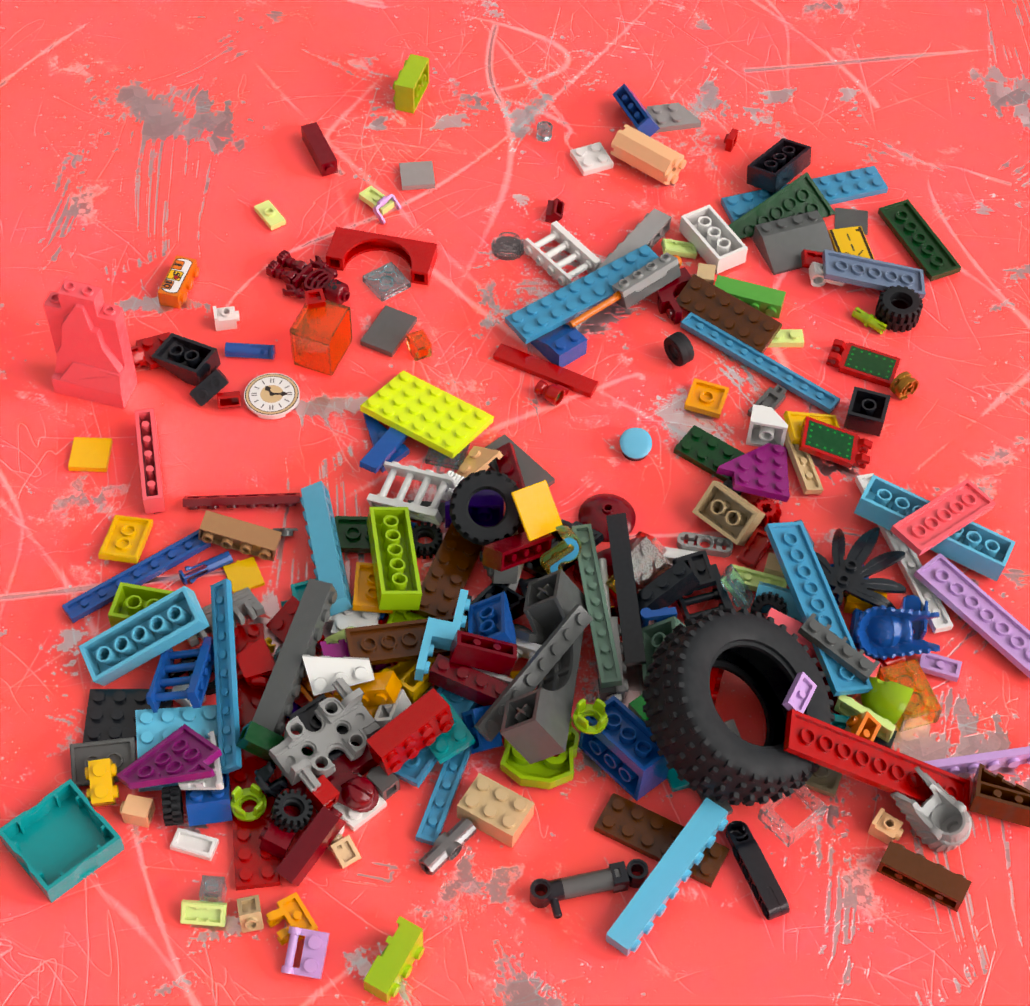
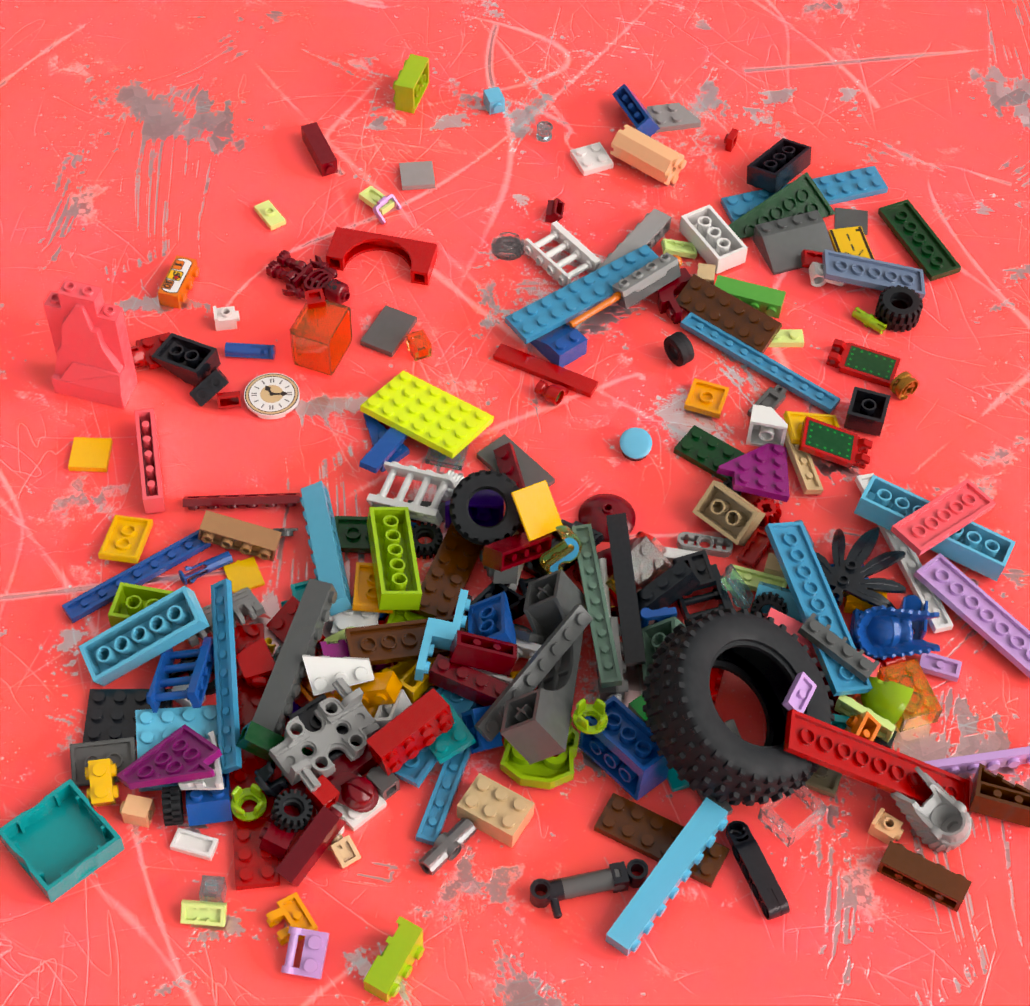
tan bracket [237,894,264,933] -> none
clear light blue plate [362,262,411,302] -> none
light nougat wing [456,446,503,478] -> none
none -> medium azure brick [483,87,505,115]

